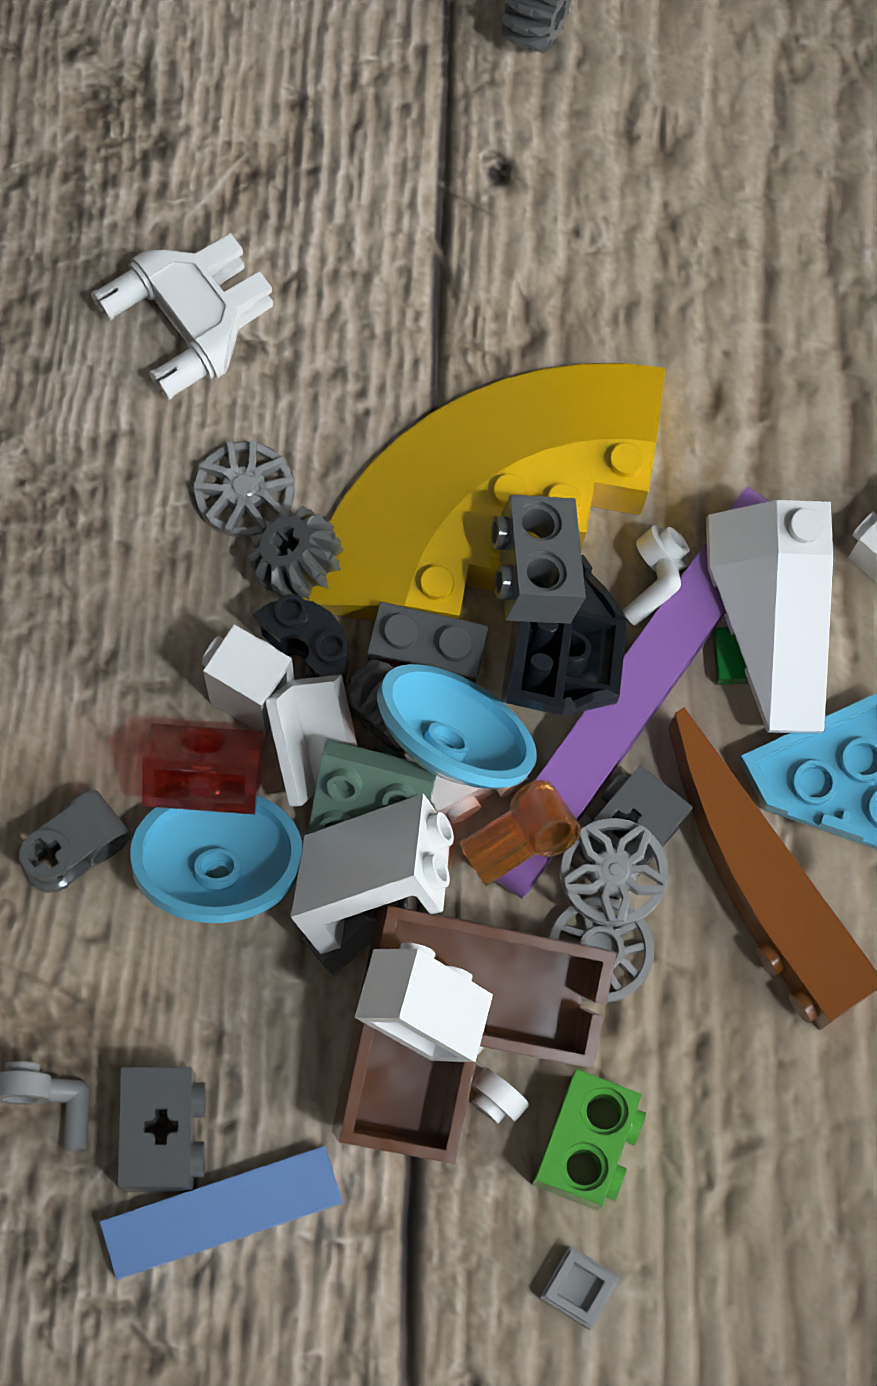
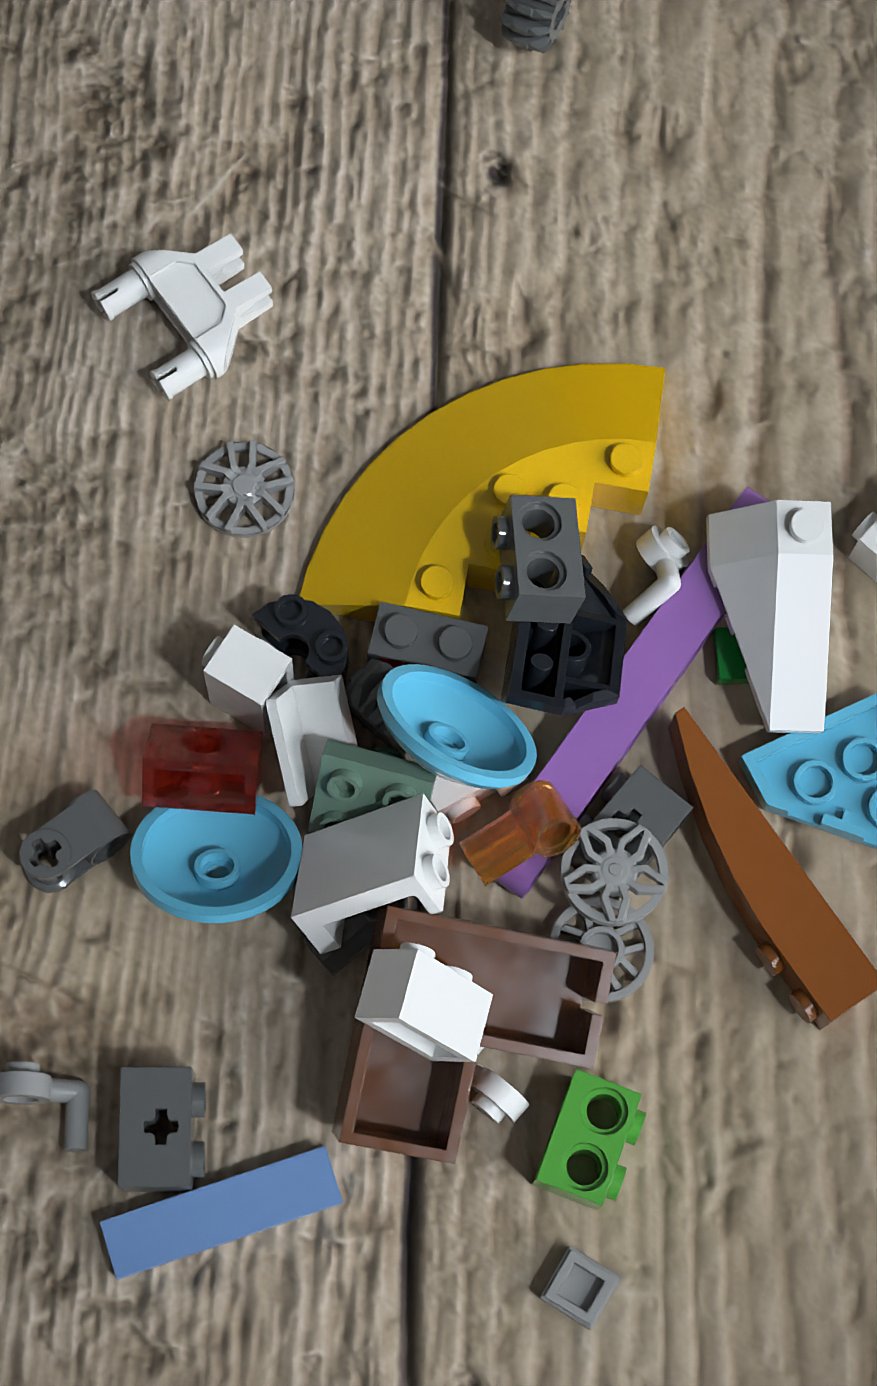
dark grey gear [247,505,344,600] -> none

